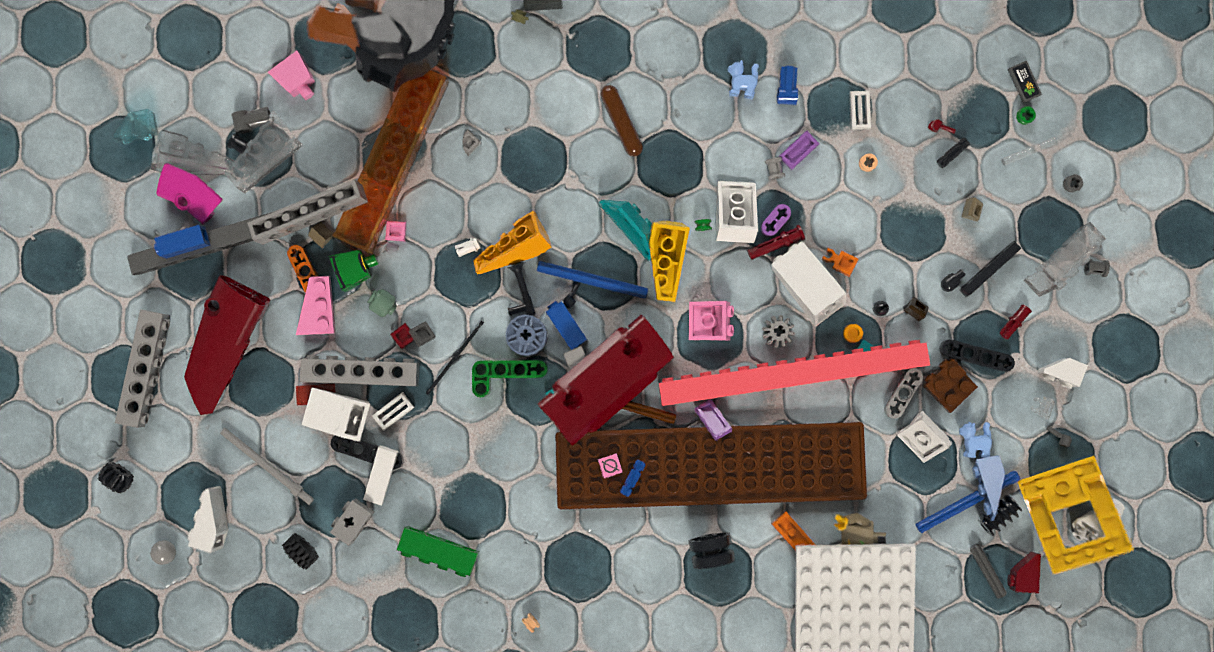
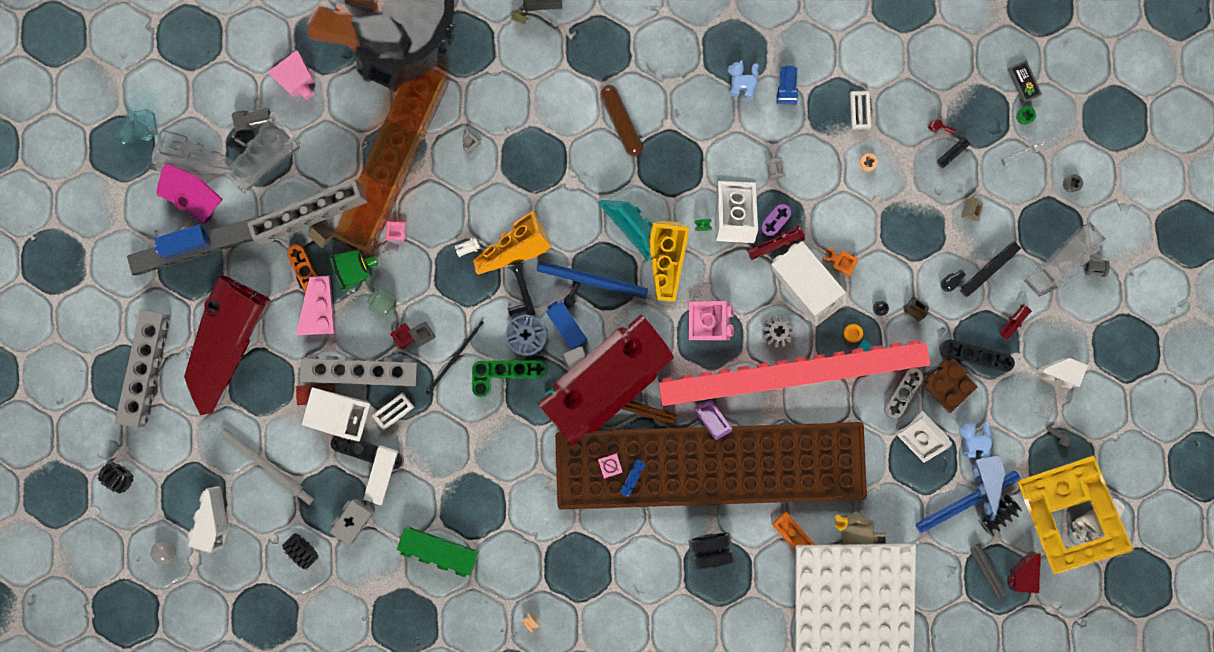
medium lavender tile [779,130,820,170] -> none

